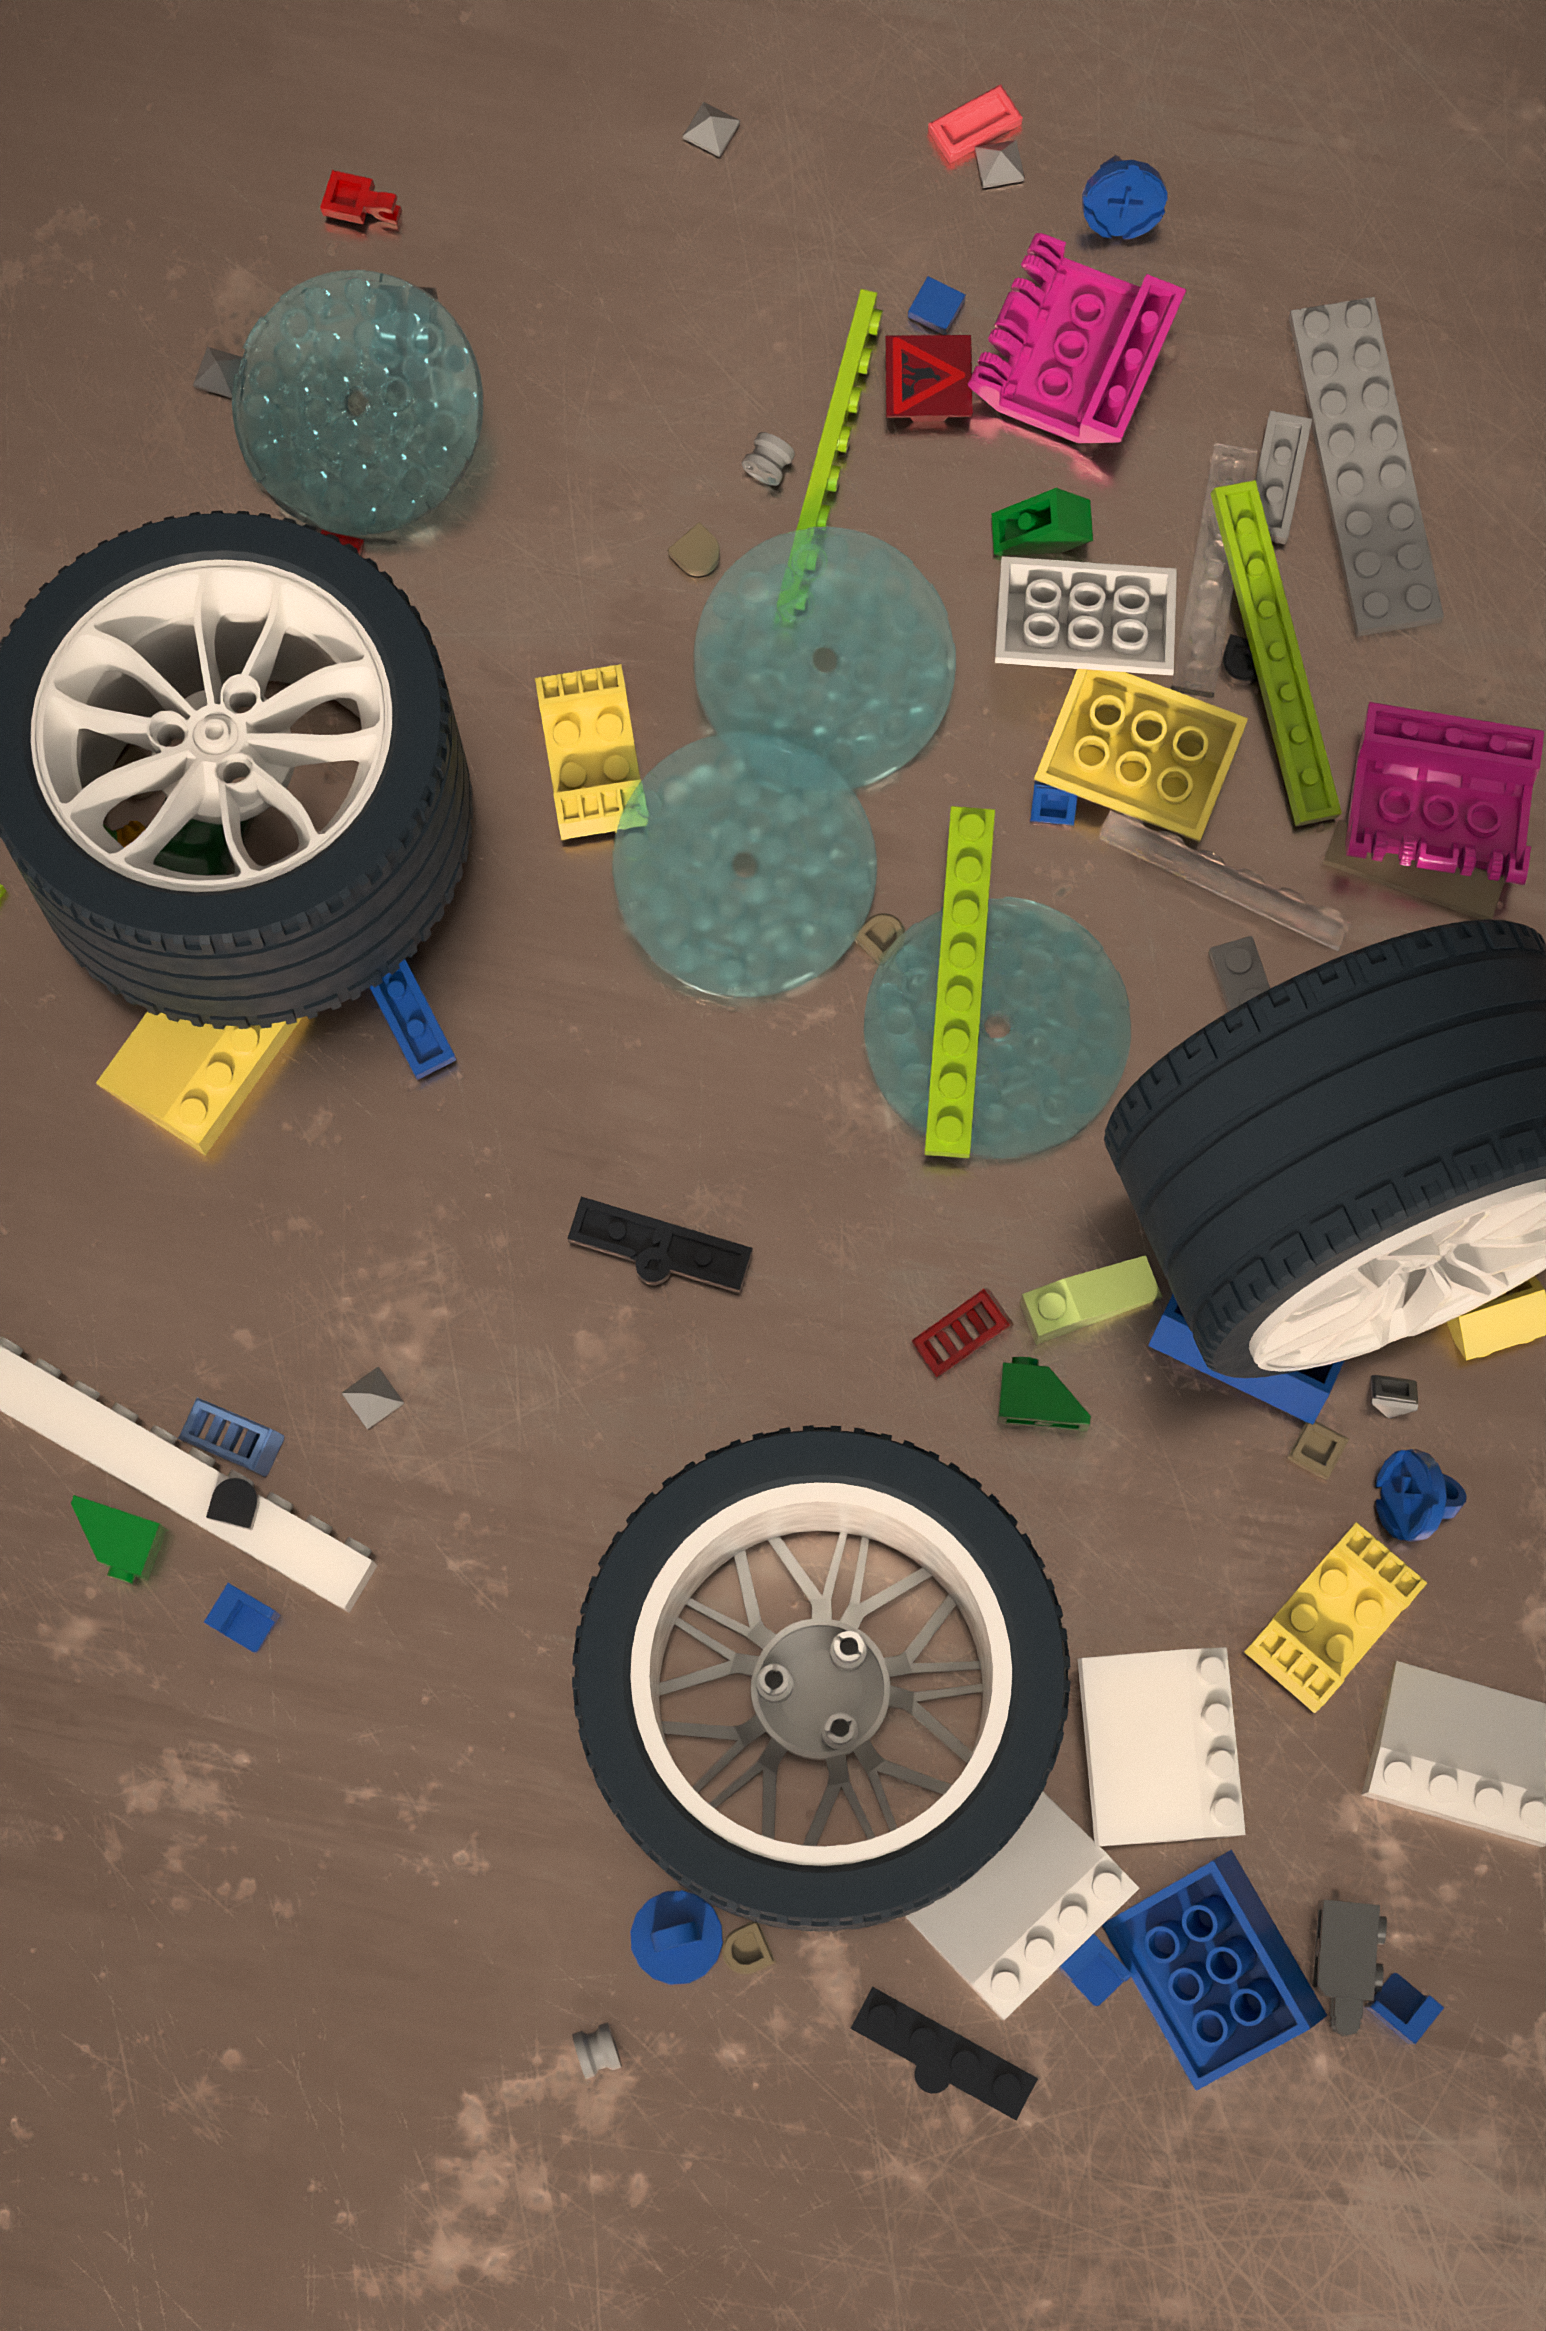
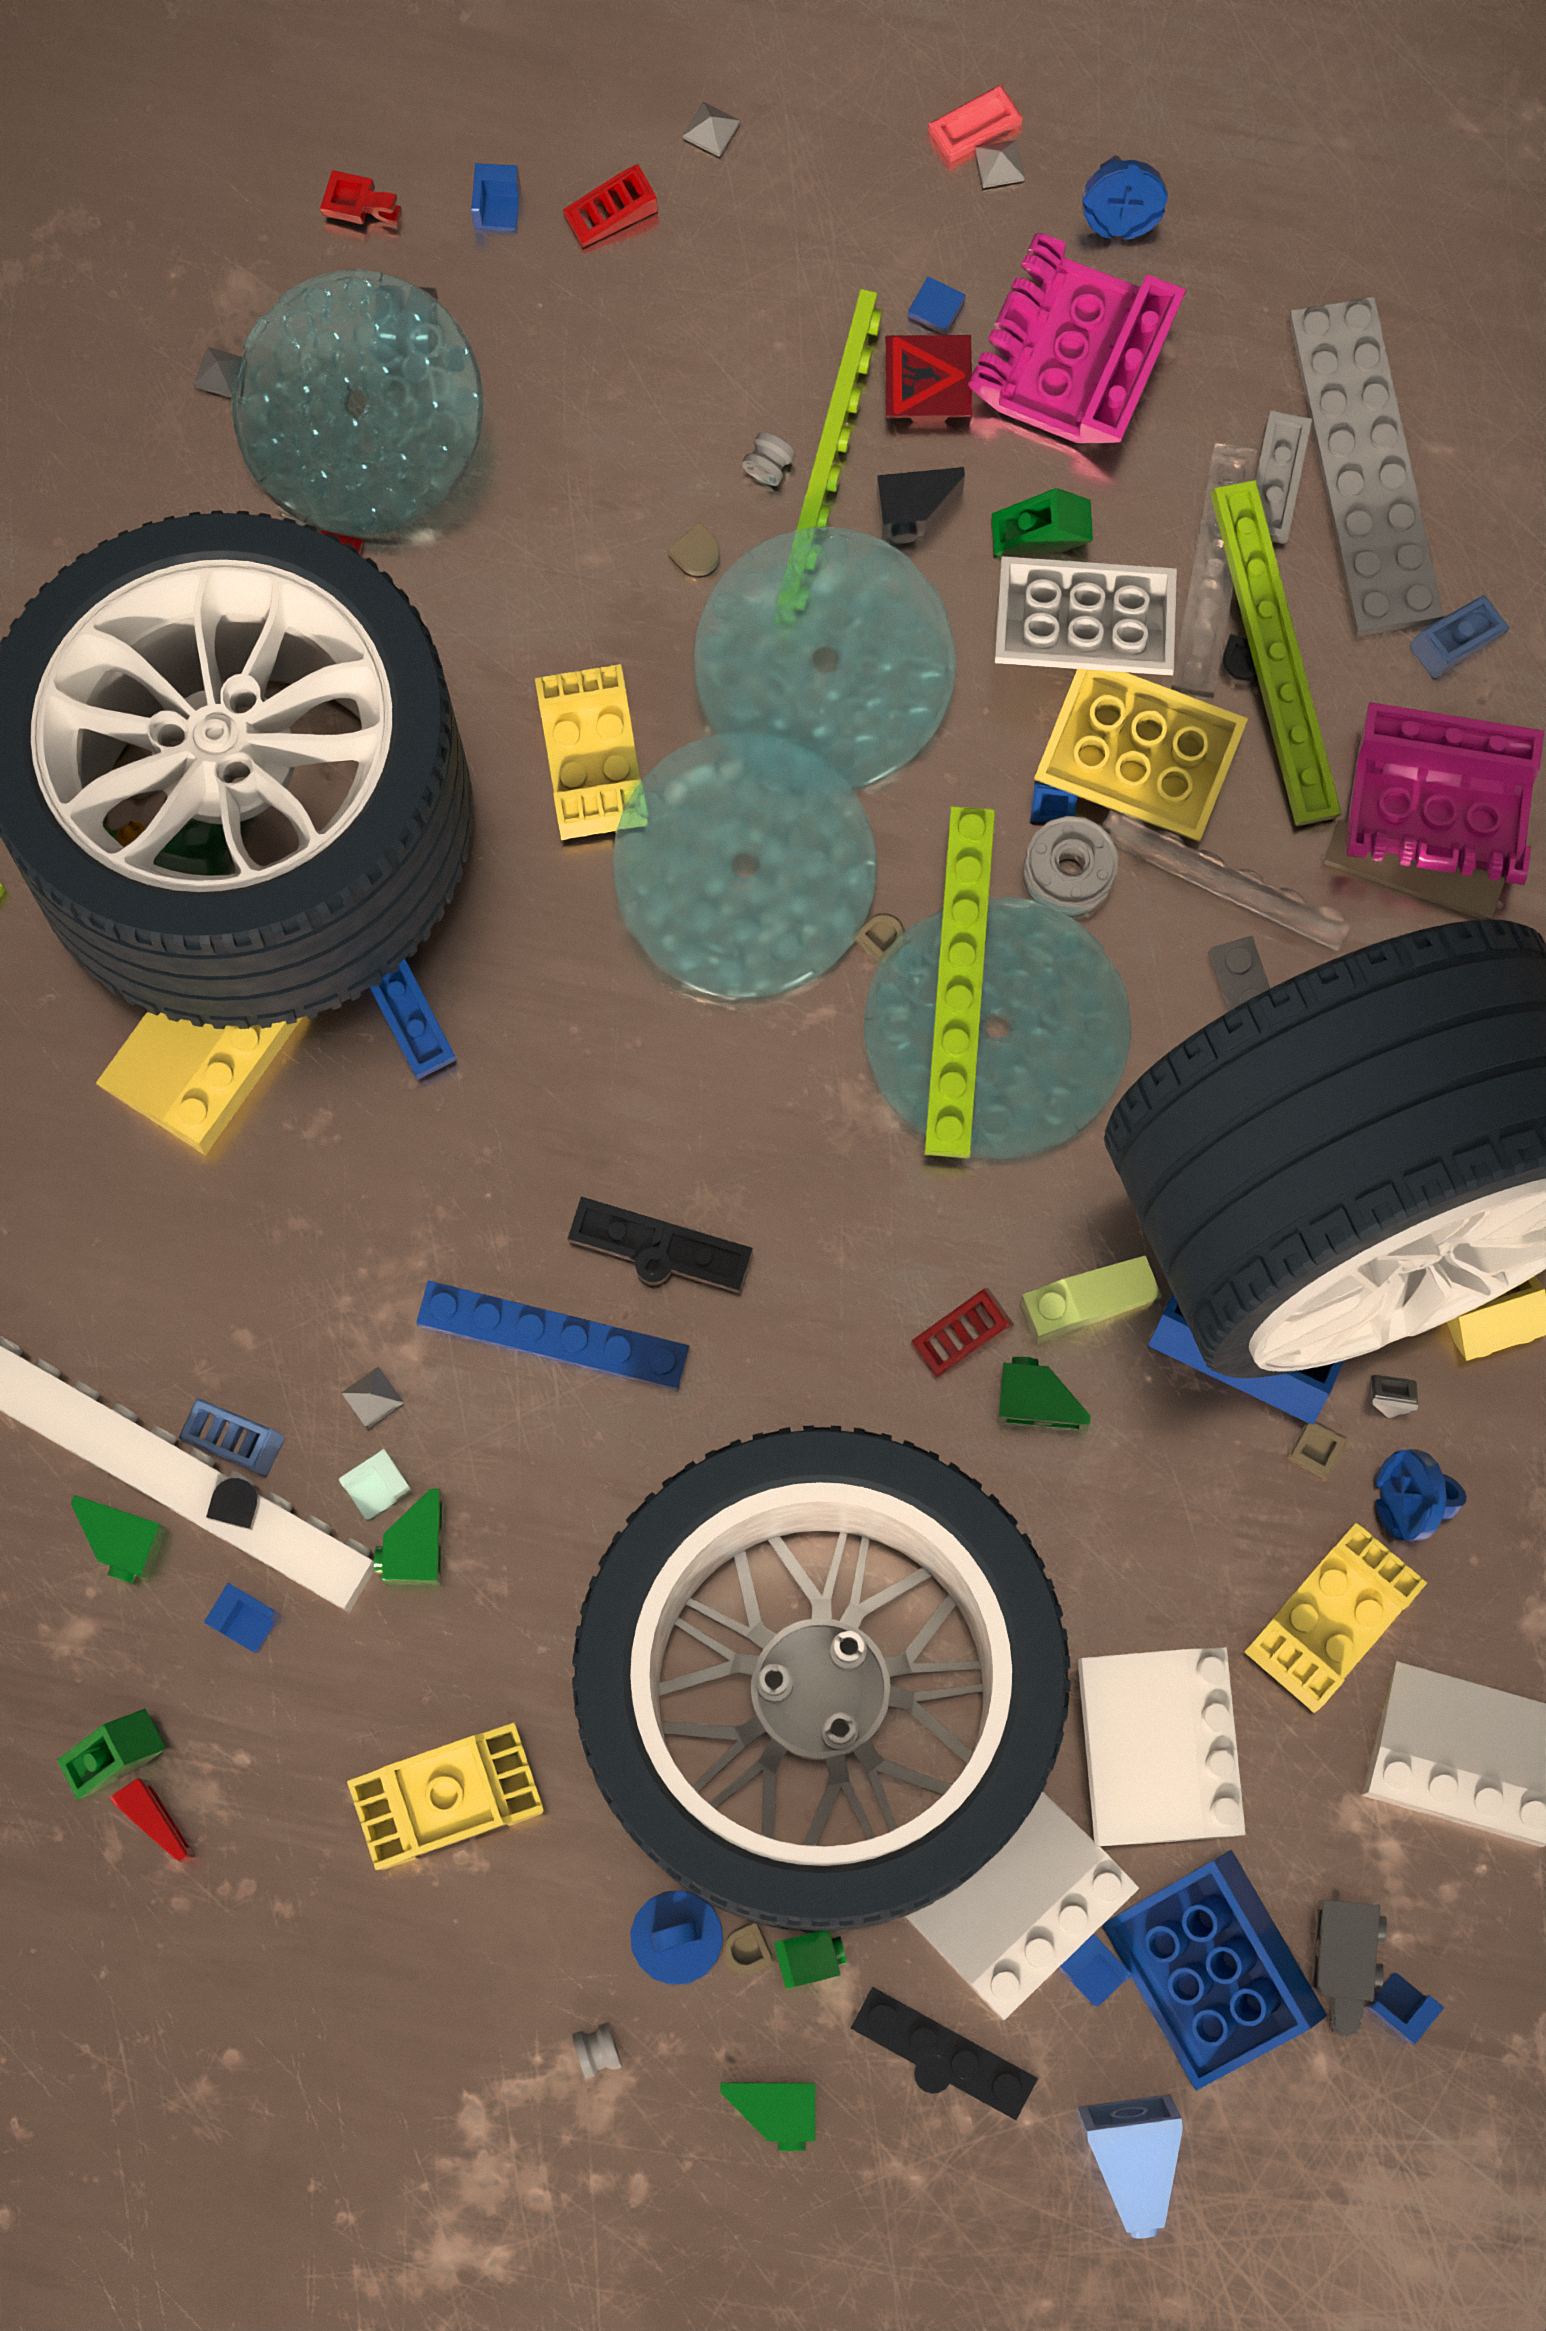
none -> green slope [57,1708,166,1800]
none -> red slope [109,1778,195,1863]
none -> light aqua panel [338,1449,413,1521]
none -> light yellow plate [347,1722,544,1870]
none -> green slope [374,1489,443,1585]
none -> blue plate [416,1280,690,1391]
none -> blue panel [471,163,521,231]
none -> red slope [563,164,658,248]
none -> green slope [720,2082,815,2151]
none -> green slope [774,1931,847,1990]
none -> black slope [877,467,965,543]
none -> light grey wheel [1023,816,1118,916]
none -> light blue slope [1078,2094,1183,2239]
none -> medium blue slope [1410,595,1510,678]

